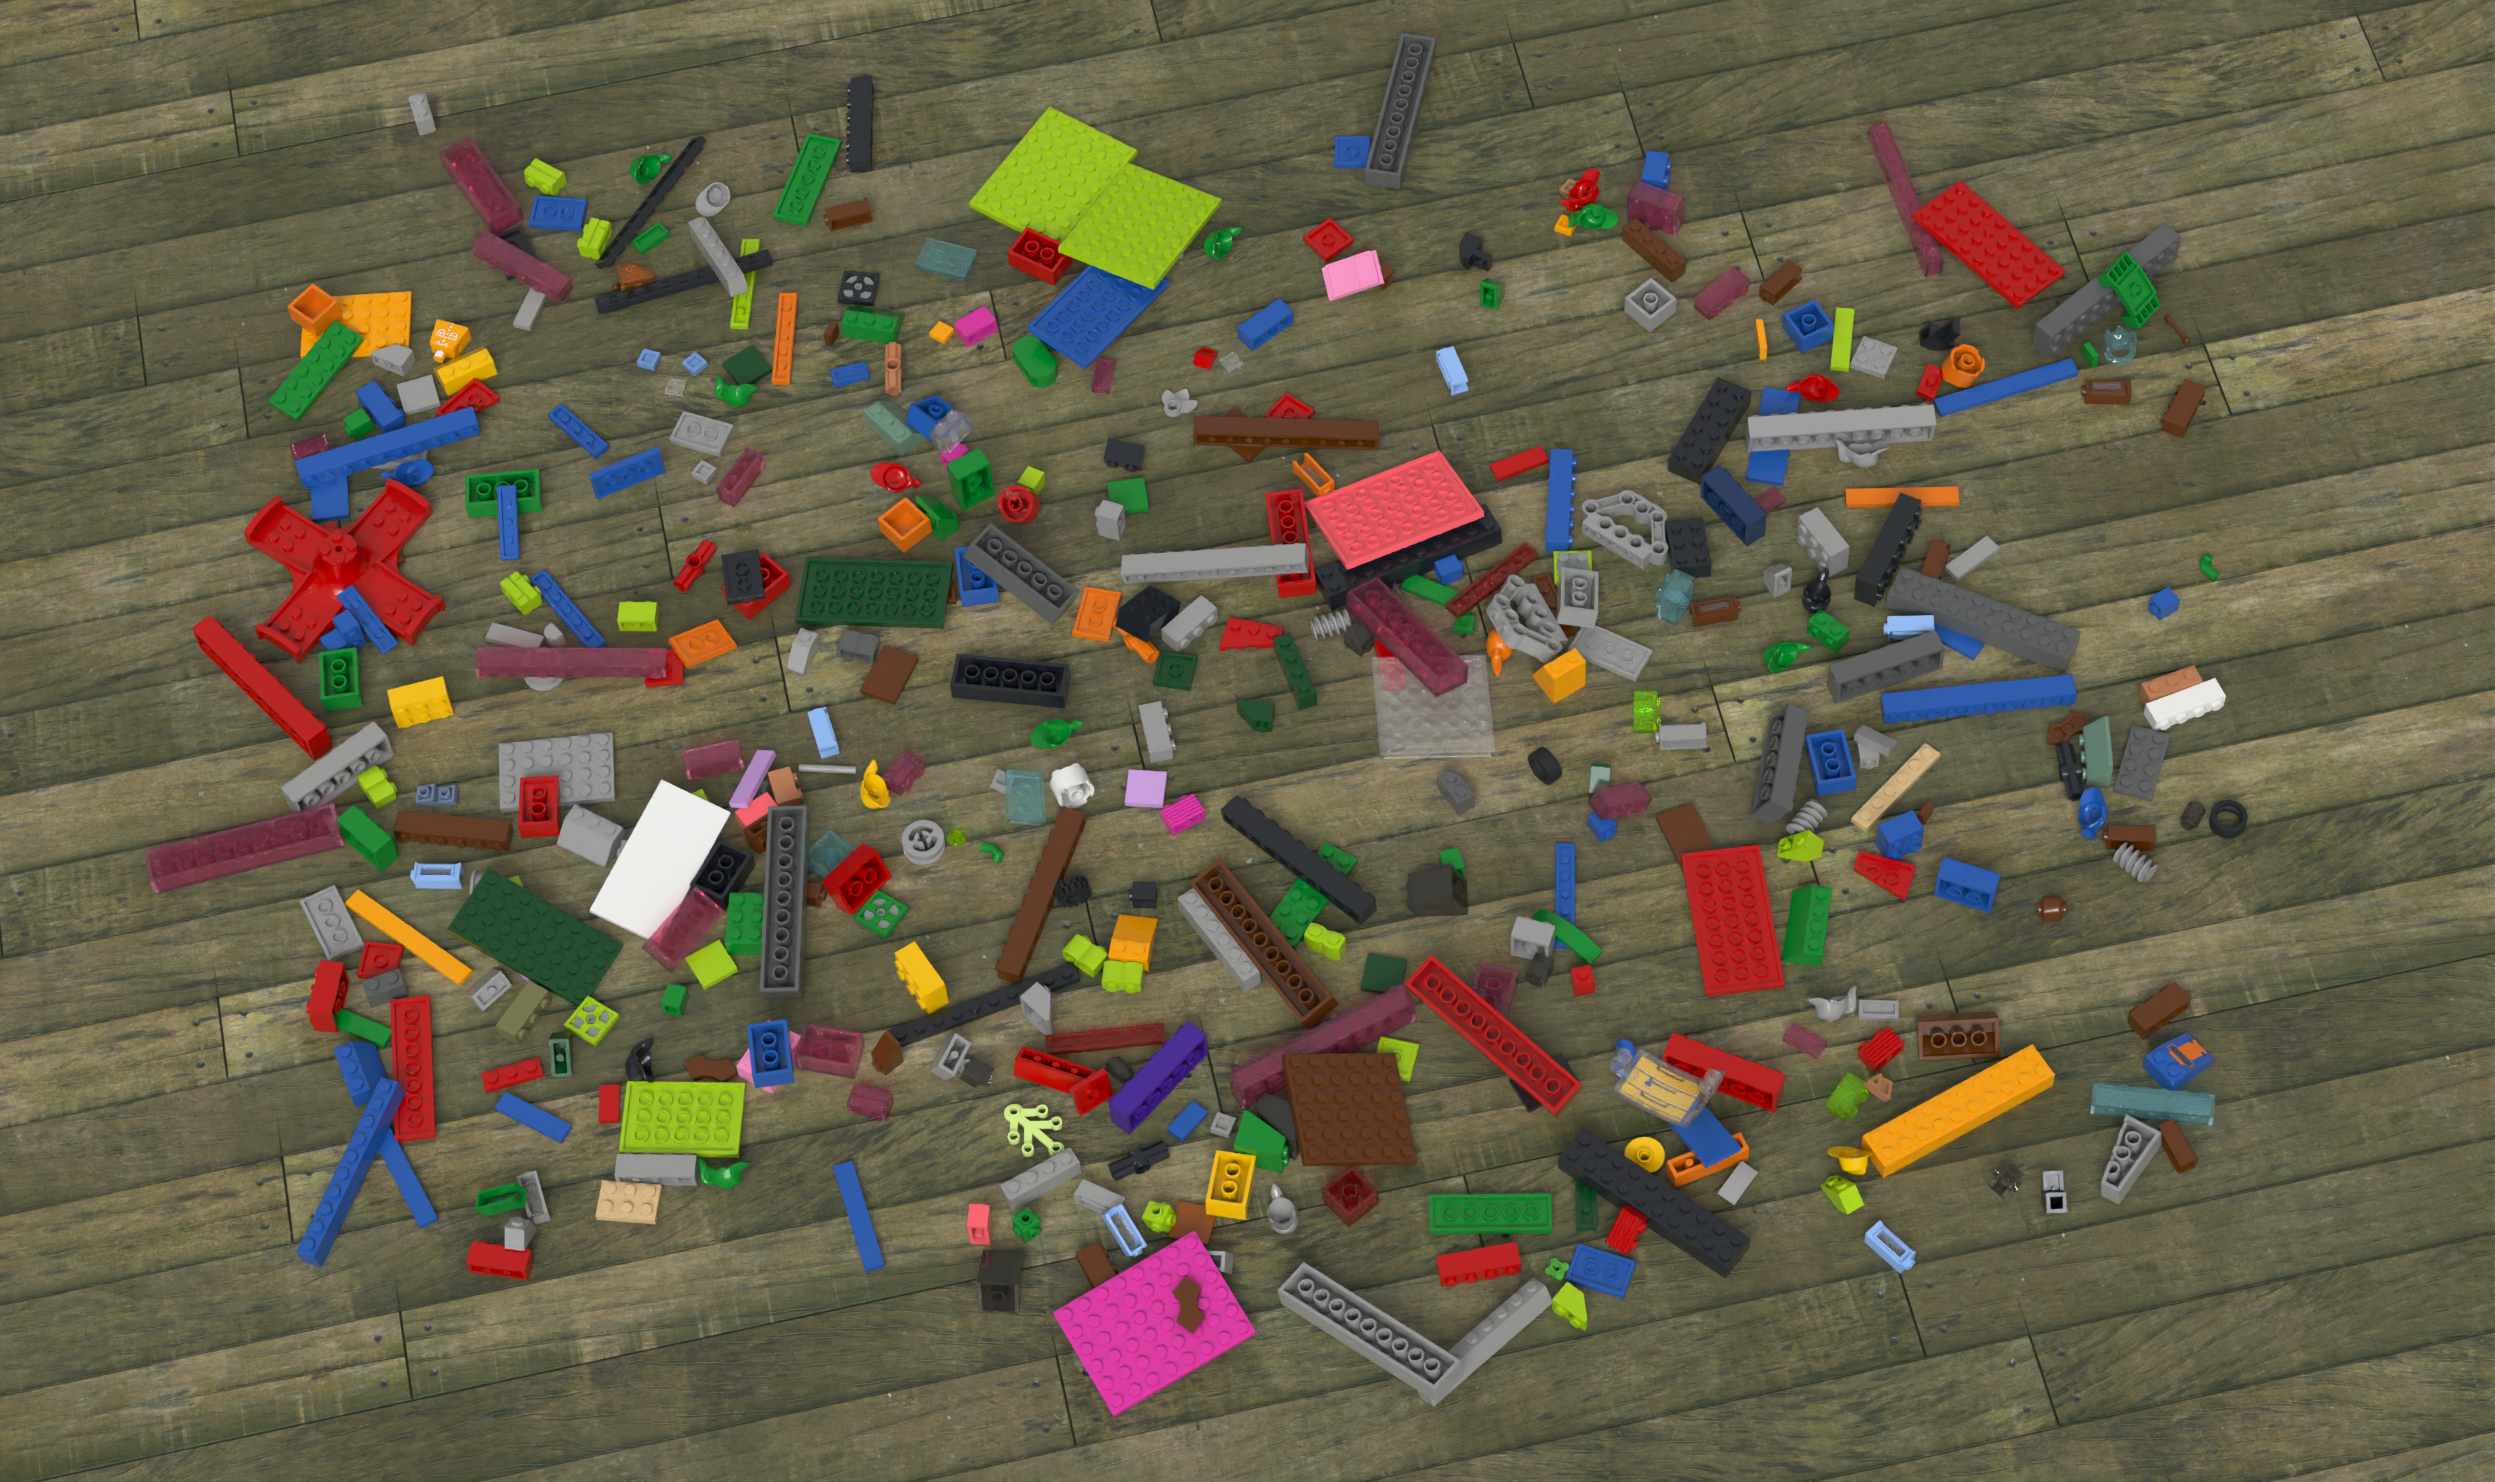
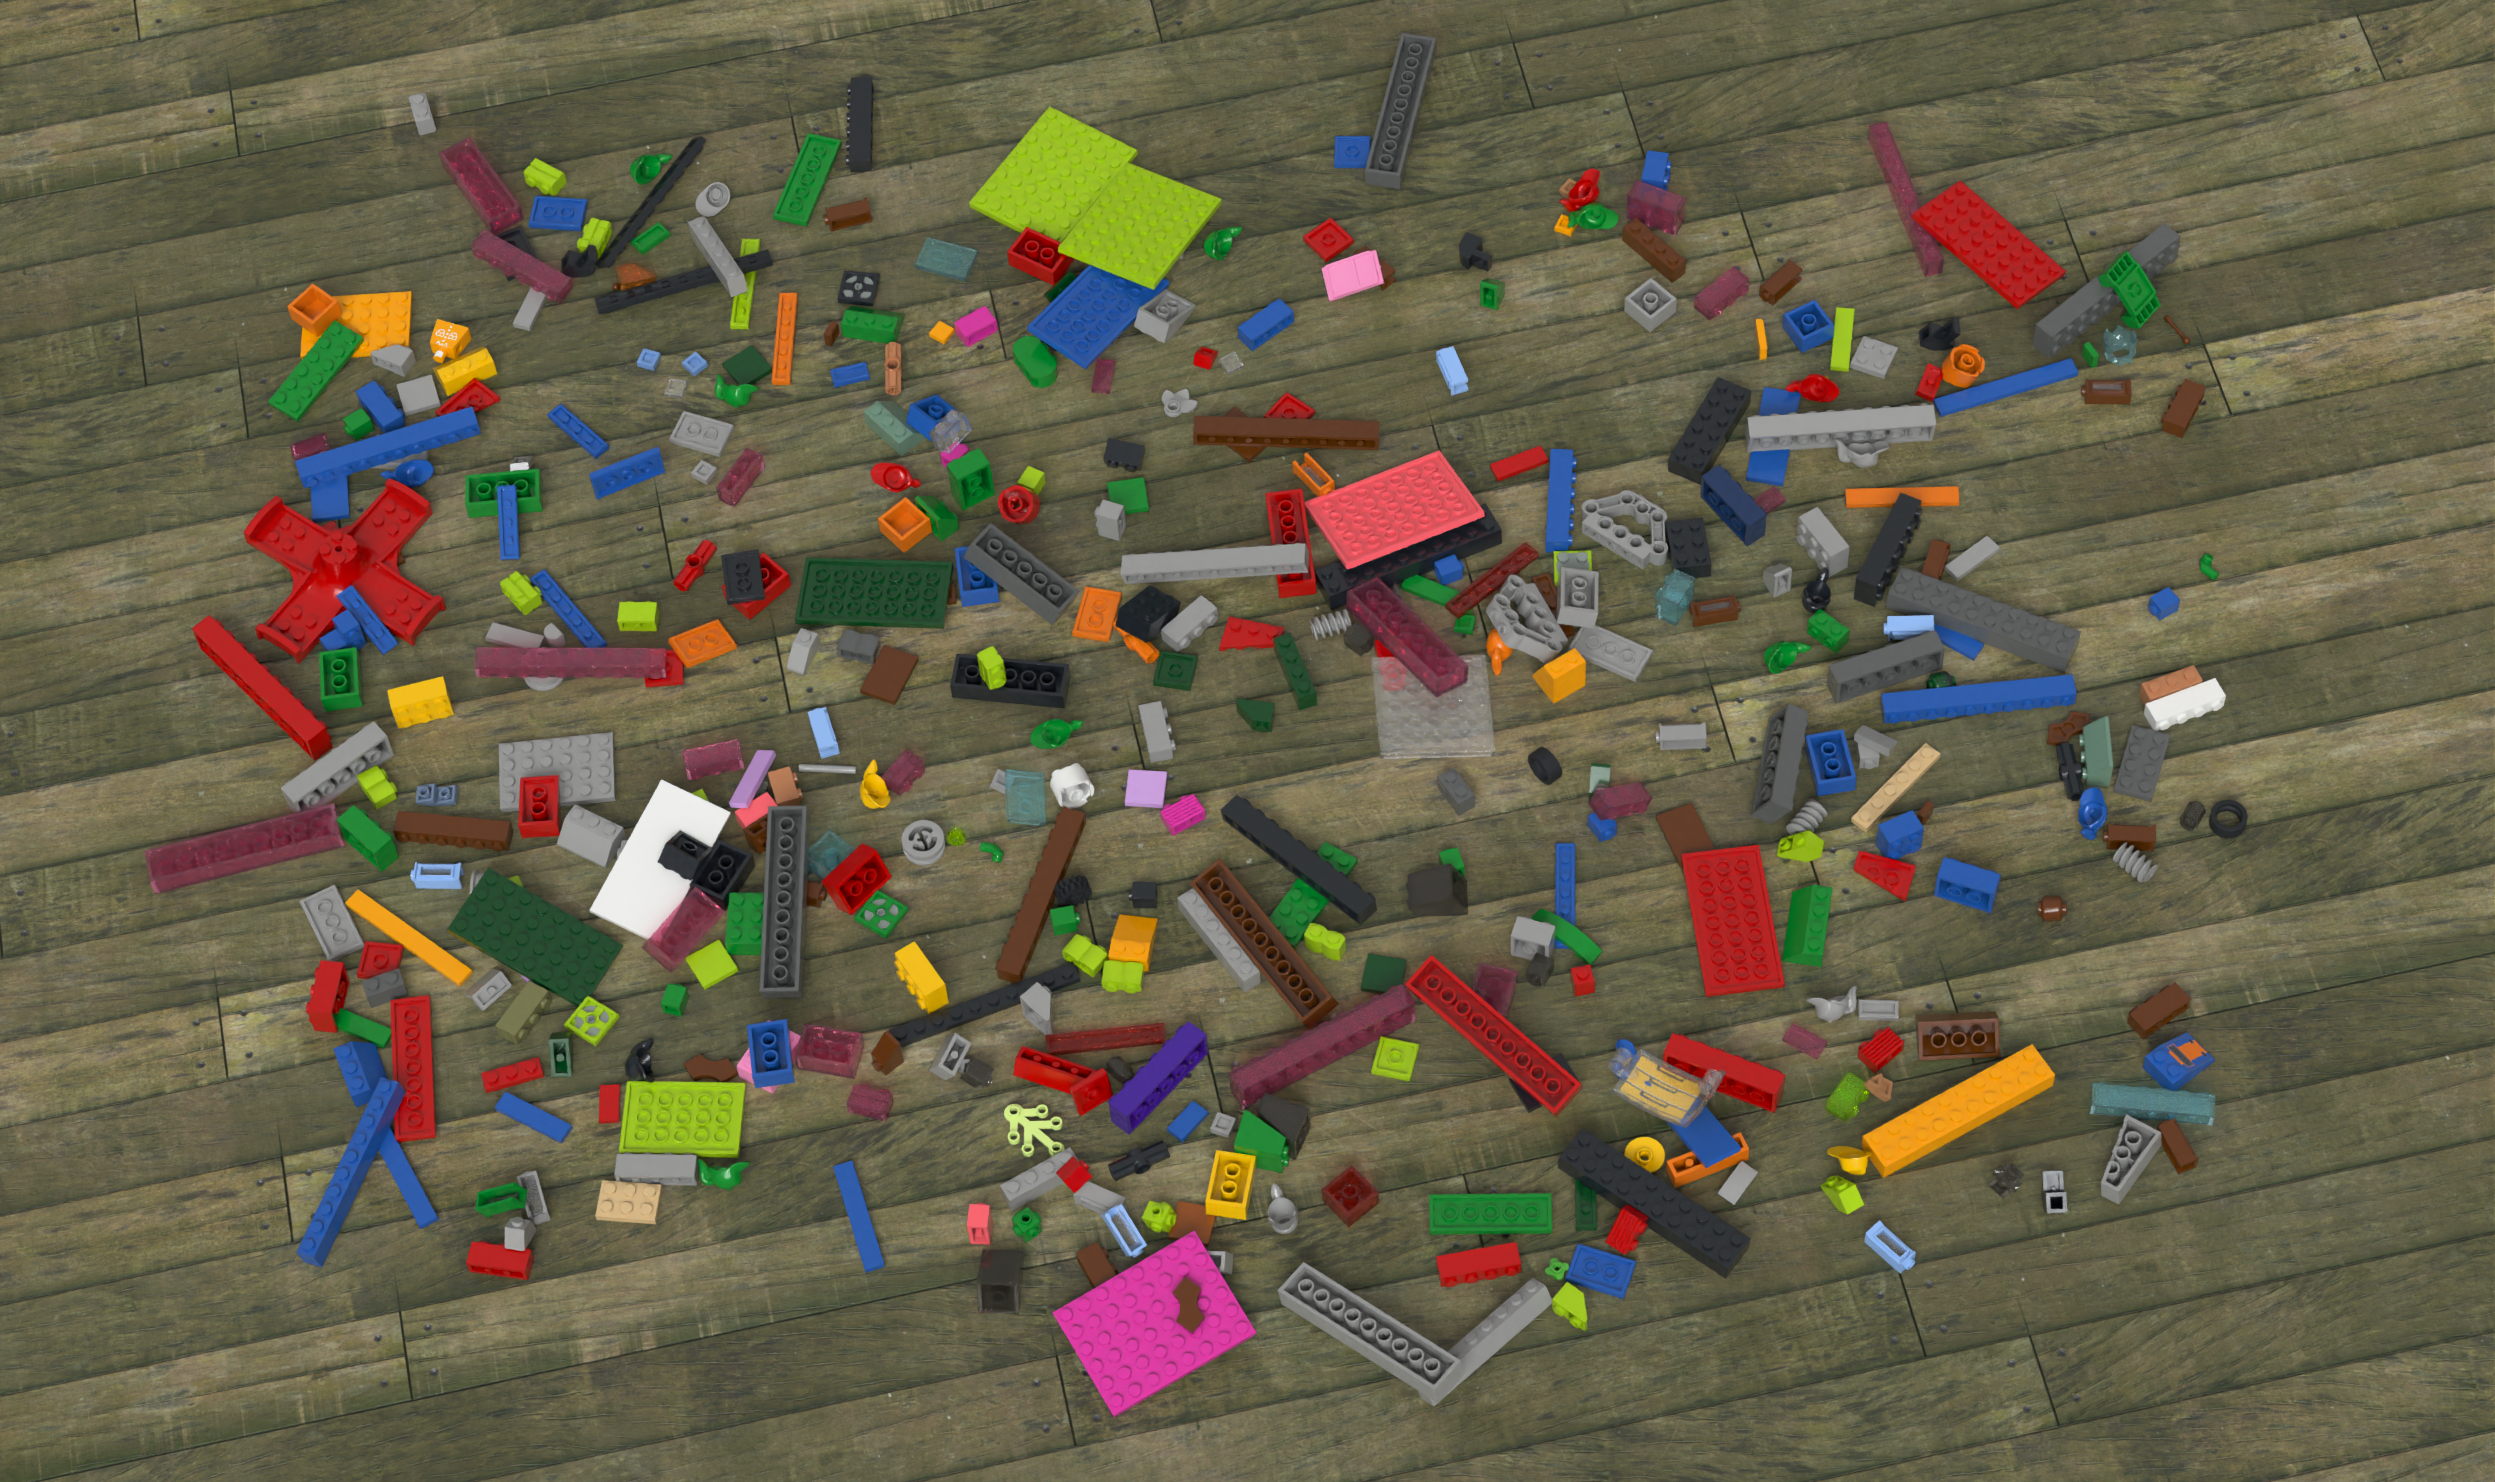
reddish brown plate [1282,1053,1417,1166] -> none
clear neon green brick [1633,691,1661,734] -> none
none -> light grey plate [510,456,534,471]
none -> black brick [561,244,598,278]
none -> black slope [658,830,713,881]
none -> lime brick [977,646,1007,690]
none -> dark green plate [1044,271,1076,303]
none -> green brick [1050,905,1080,936]
none -> red brick [1056,1156,1092,1193]
none -> light grey slope [1134,289,1196,343]
none -> dark green head [1926,671,1956,689]

